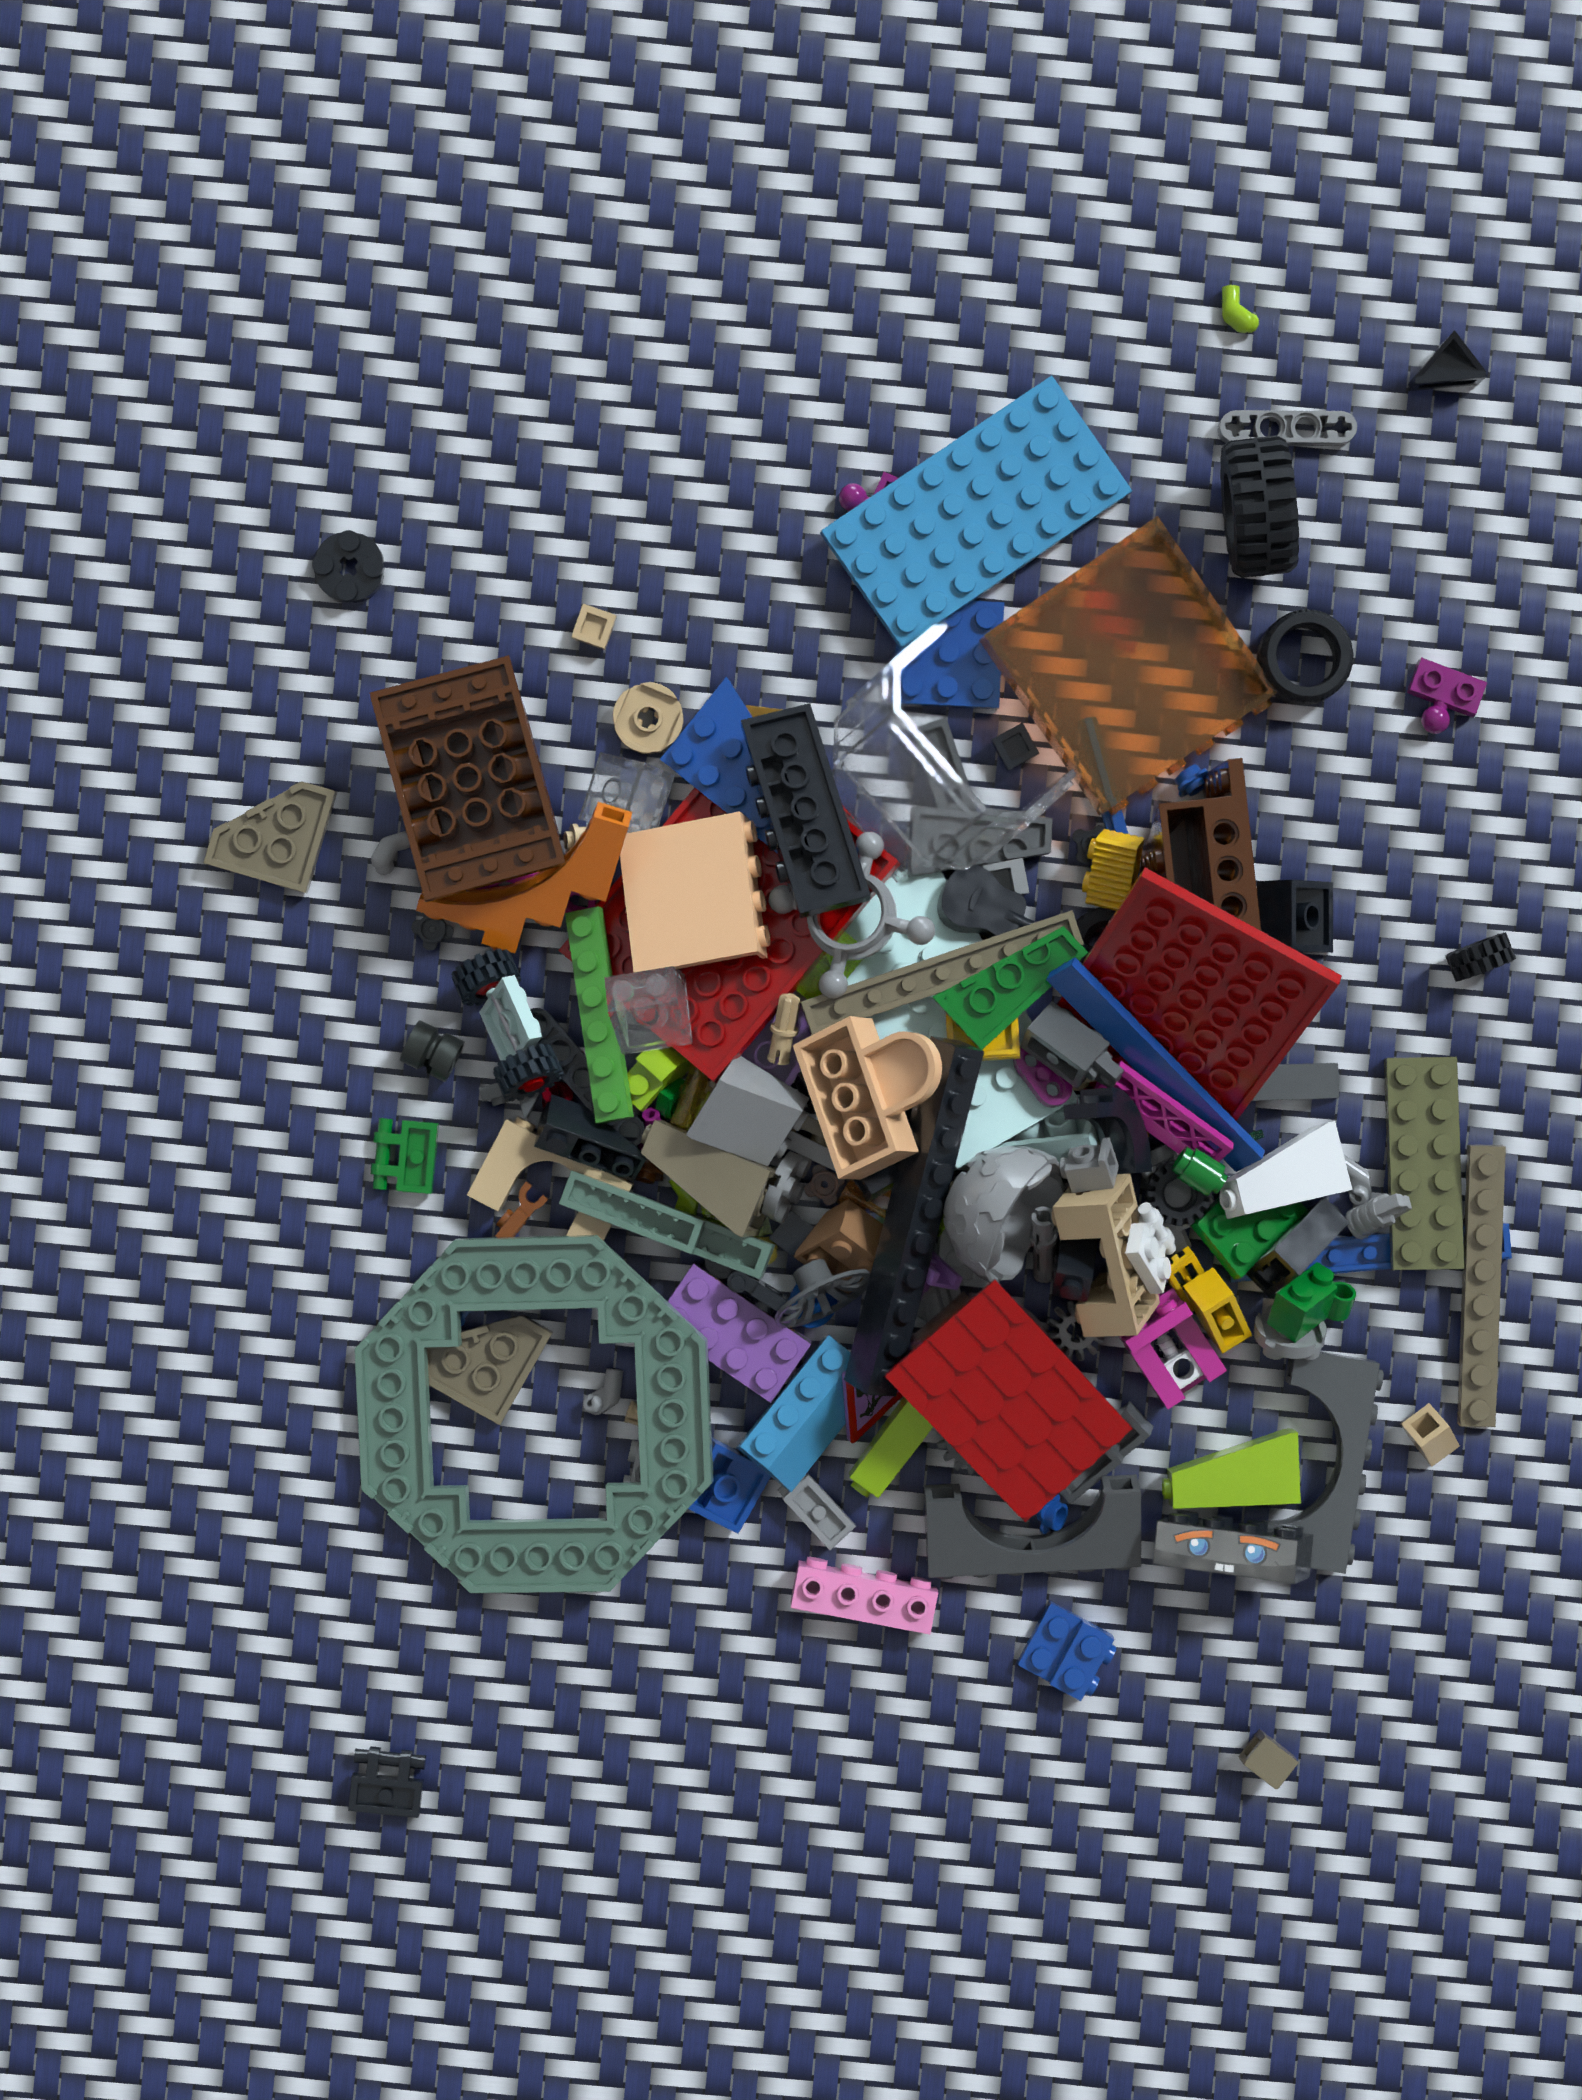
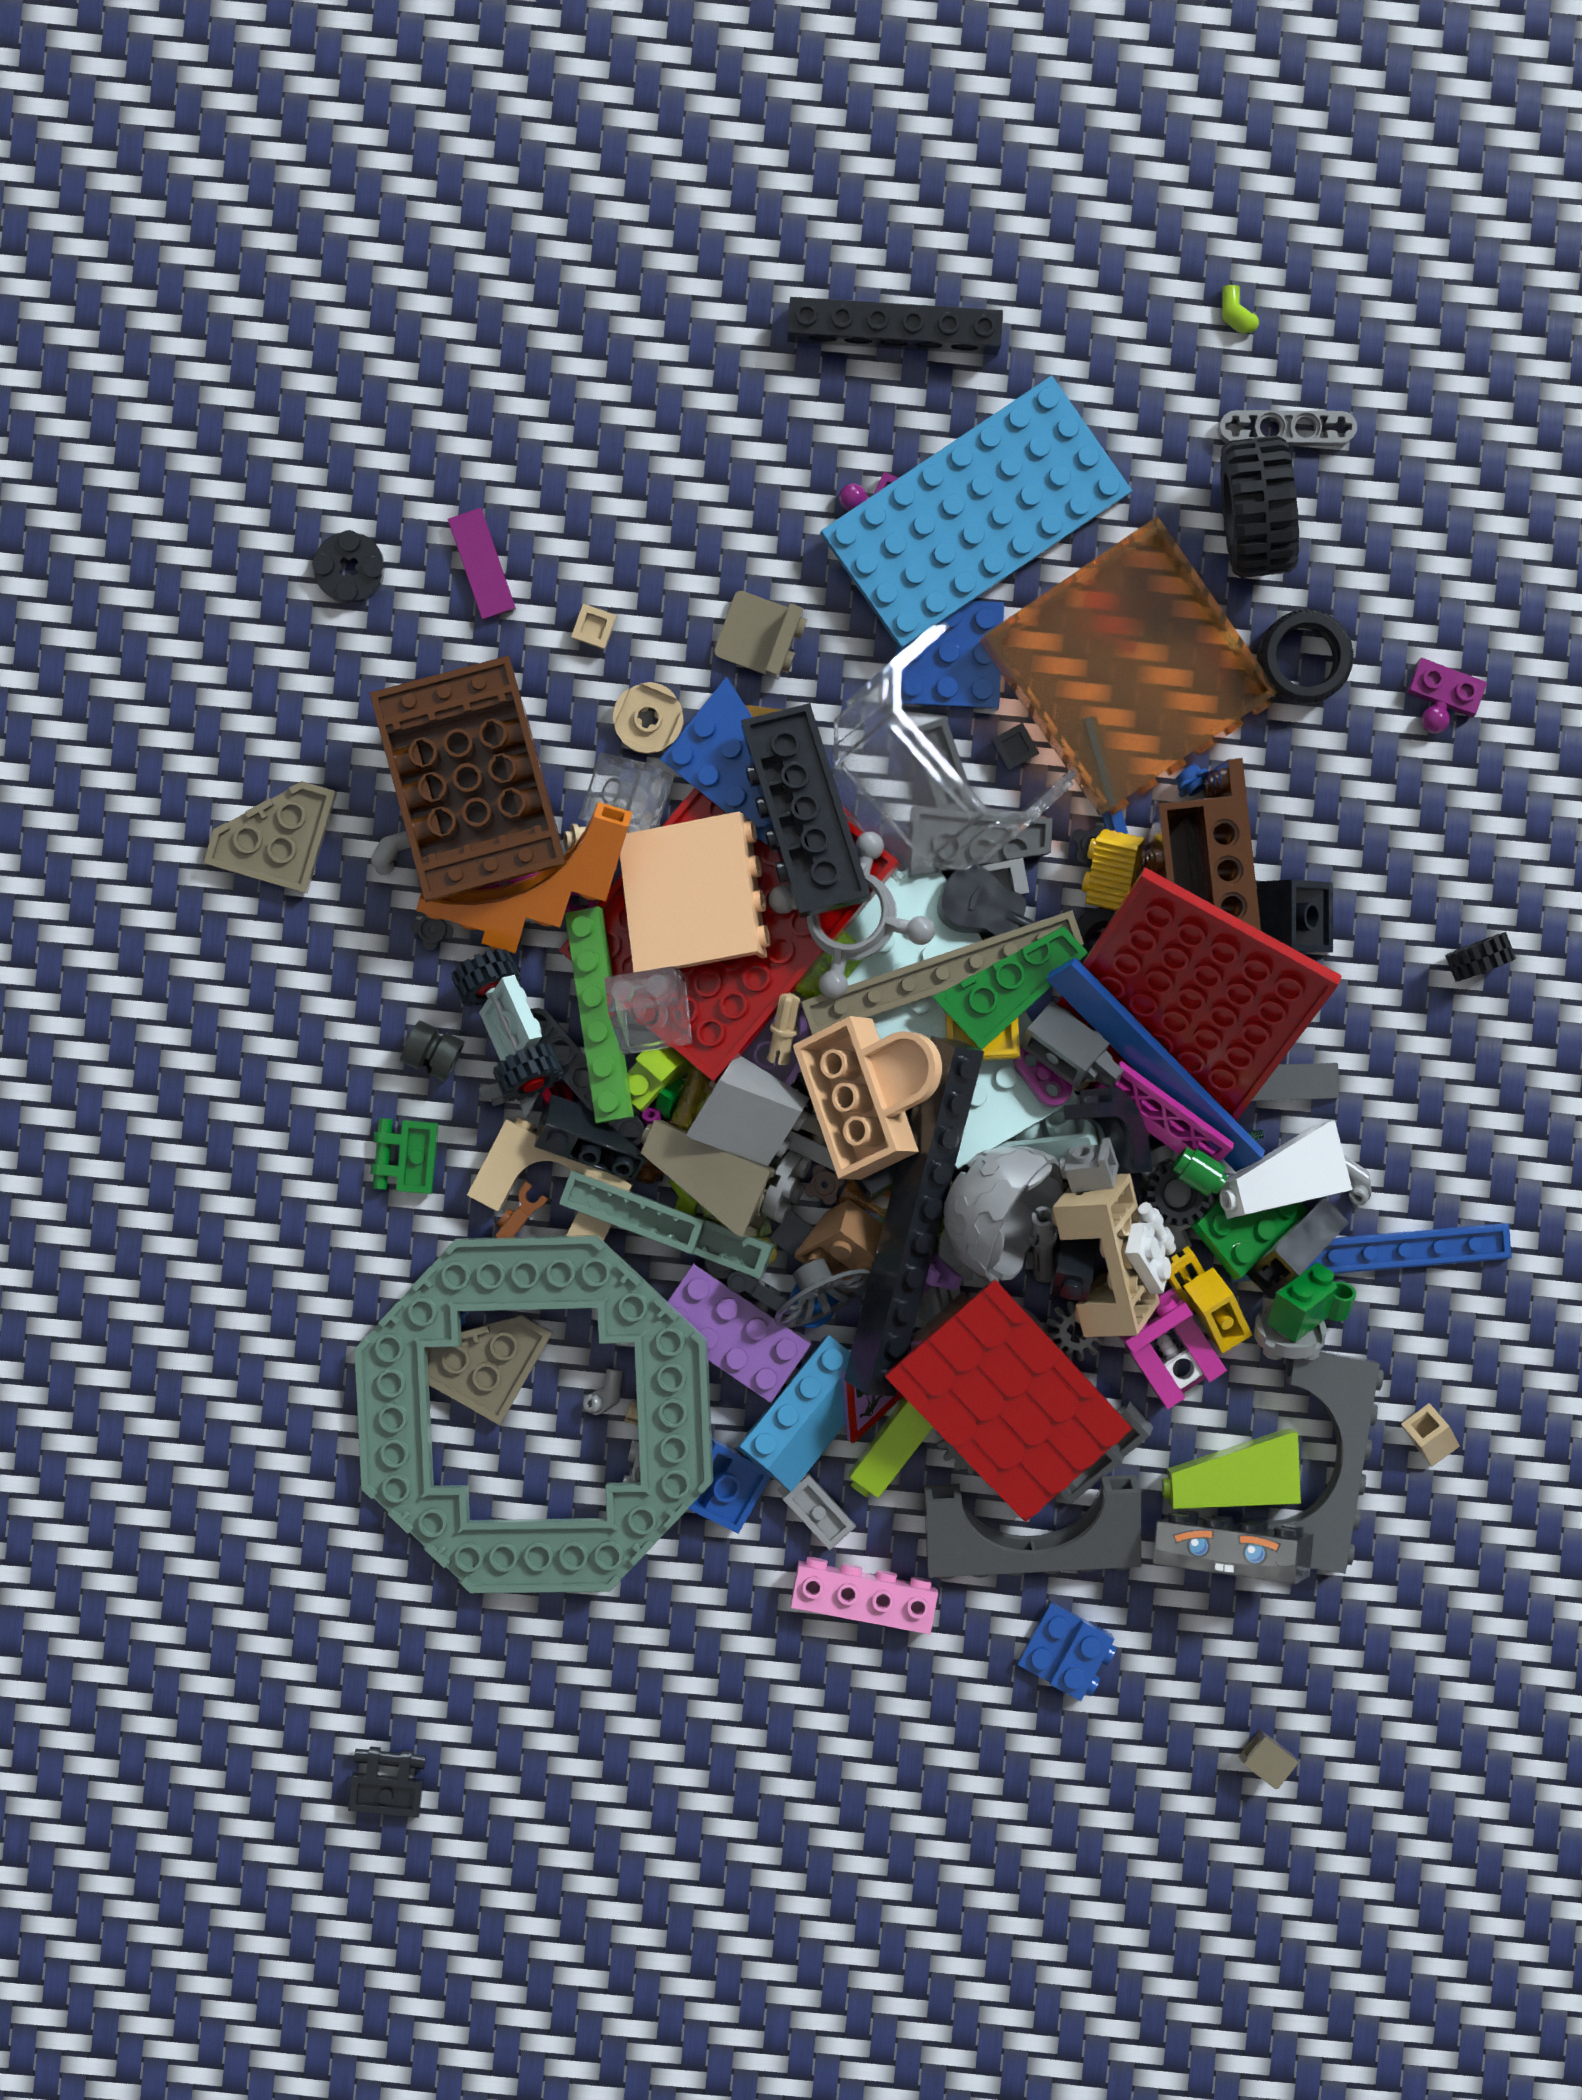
blue plate [1037,1494,1068,1534] -> none
light grey hinge [1346,1193,1412,1239] -> none
olive plate [1384,1057,1464,1270] -> none
black slope [1408,330,1486,391] -> none
dark tan plate [1457,1145,1506,1427] -> none
none -> magenta tile [448,508,516,621]
none -> dark tan bracket [715,591,808,680]
none -> black brick [787,297,1003,355]

